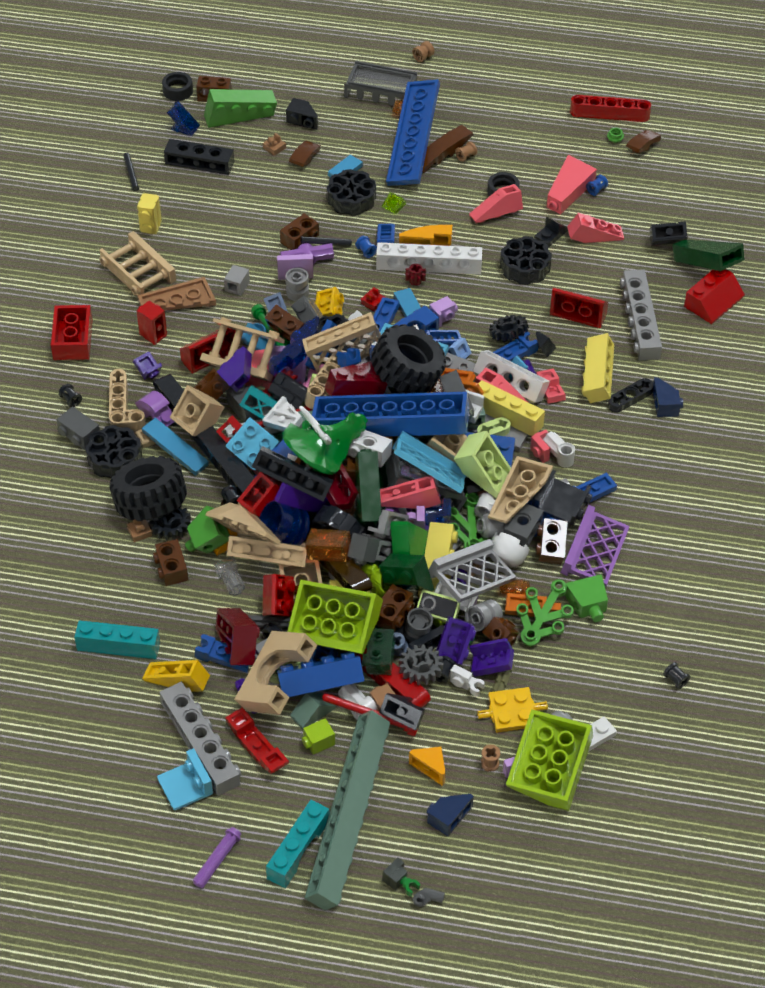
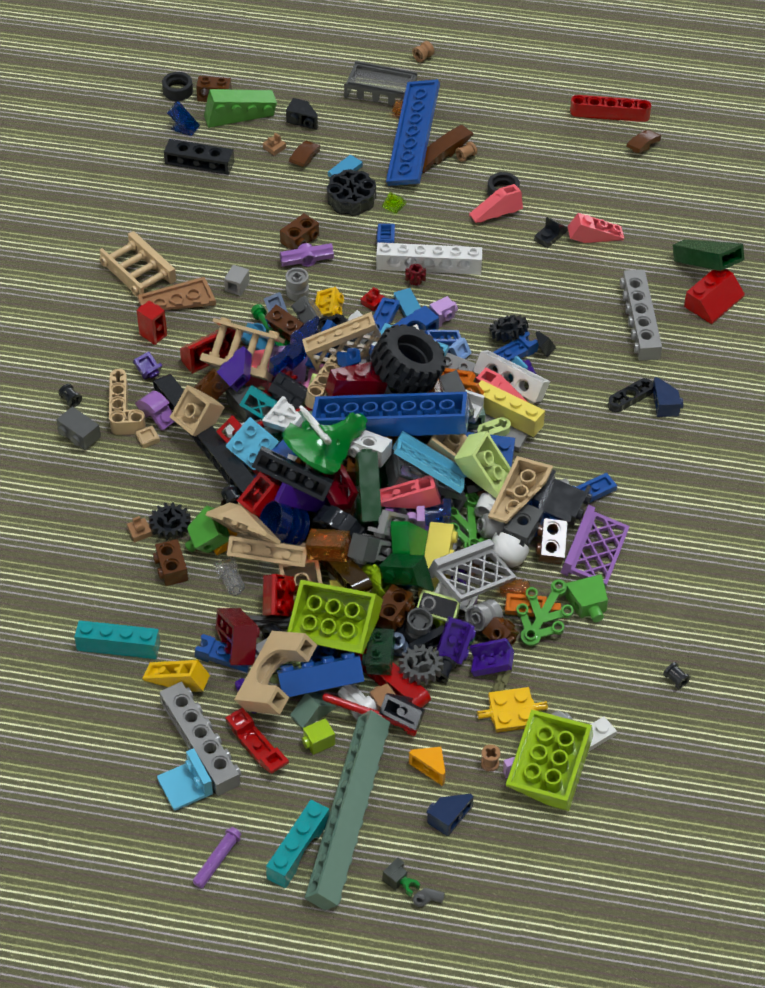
red brick [51,305,93,360] -> none
black connector [85,425,143,478] -> none
black tyre [109,456,187,521] -> none
black bar [123,153,139,191] -> none
light yellow brick [137,193,162,234] -> none
dark azure tile [142,417,209,476] -> none
lavender slope [277,254,313,280] -> none
black bar [300,236,352,246] -> none
blue bush [355,236,377,258] -> none
light orange slope [399,225,453,246] -> none
white plate [450,664,485,696] -> none
black connector [500,236,552,285] -> none
coral bracket [530,430,550,463] -> none
coral slope [536,368,566,404] -> none
white piece [543,431,575,468] -> none
coral slope [547,155,597,215] -> none
red slope [550,288,608,328] -> none
light yellow brick [582,333,614,403] -> none
blue bush [586,174,608,196] -> none
bright green plate [607,127,624,143] -> none
black brick [649,221,688,246] -> none

